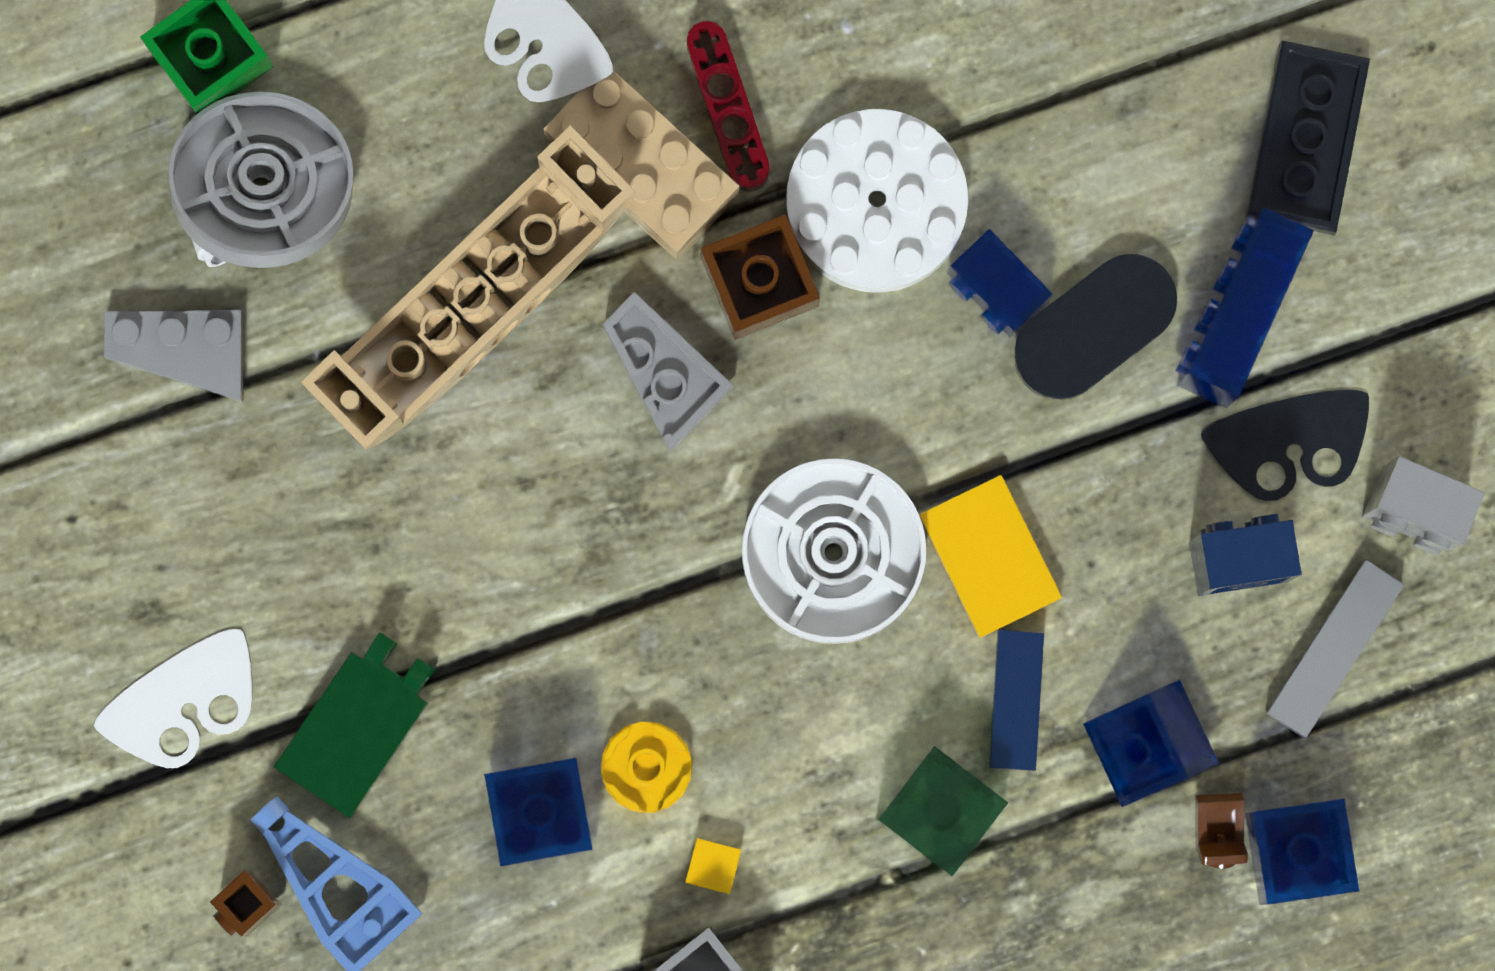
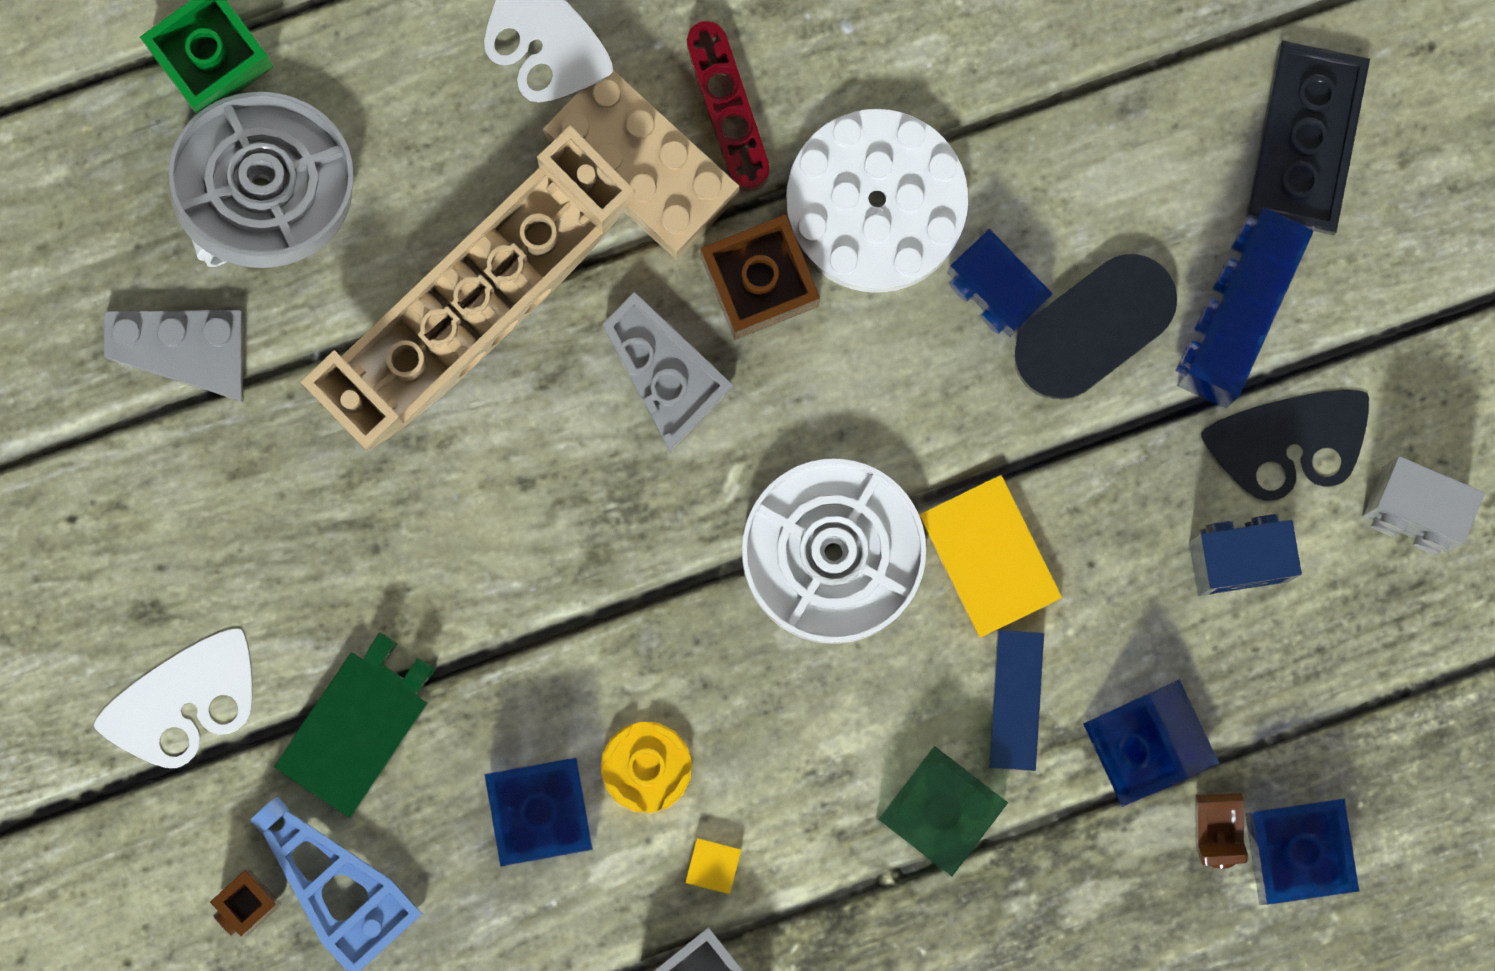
light grey tile [1266,560,1404,738] -> none

